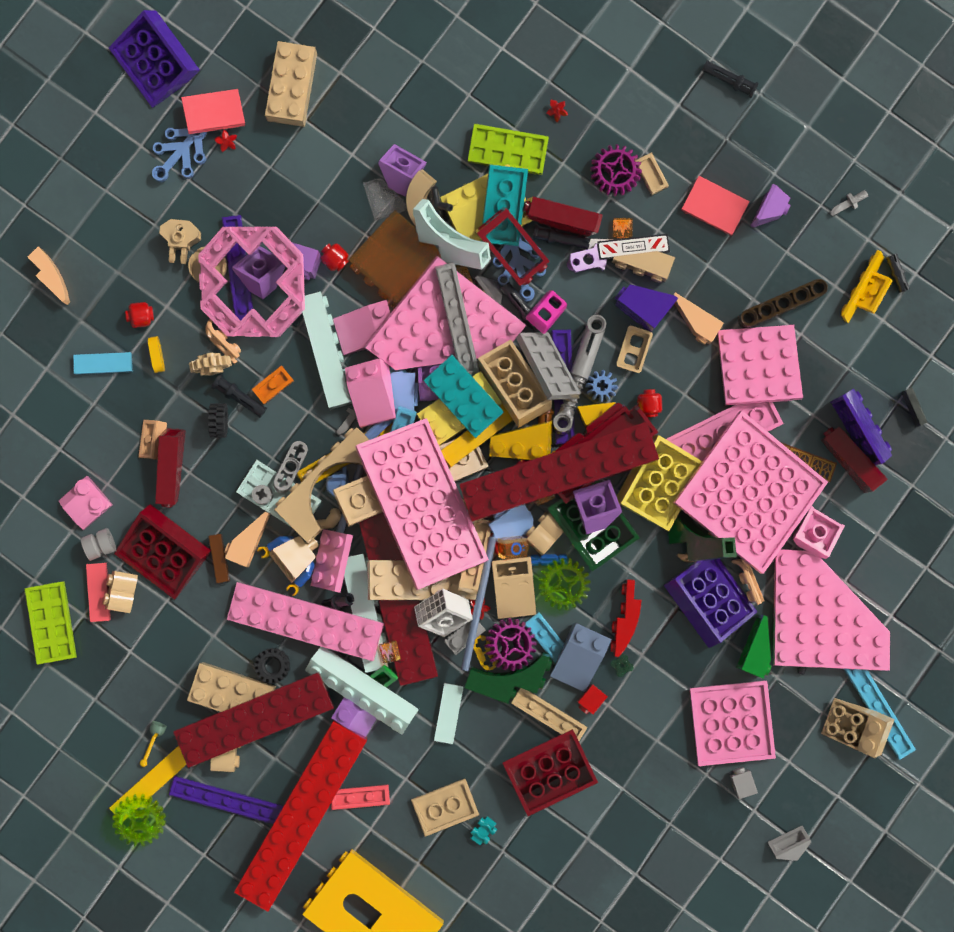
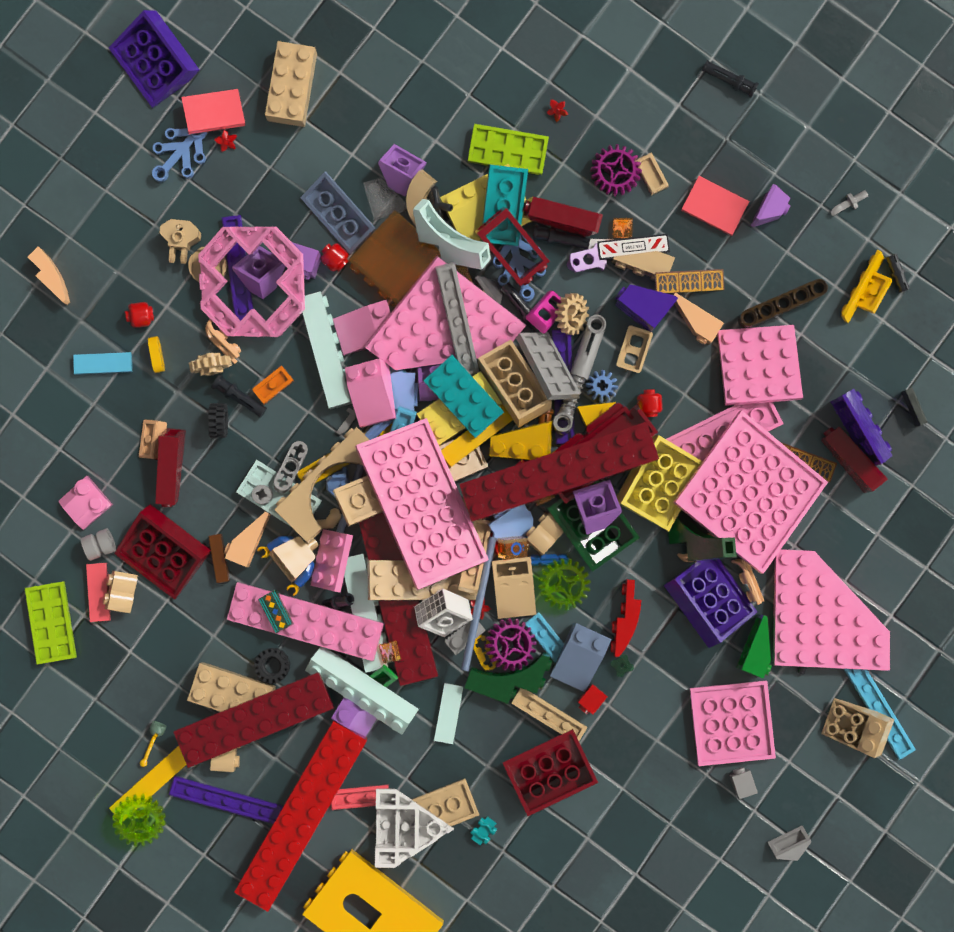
bright pink slope [793,506,844,559] -> none
none -> clear green tile [258,590,294,633]
none -> sand blue slope [300,172,376,254]
none -> white wedge [375,789,454,868]
none -> tan gear [555,293,589,335]
none -> sticker [655,269,725,293]

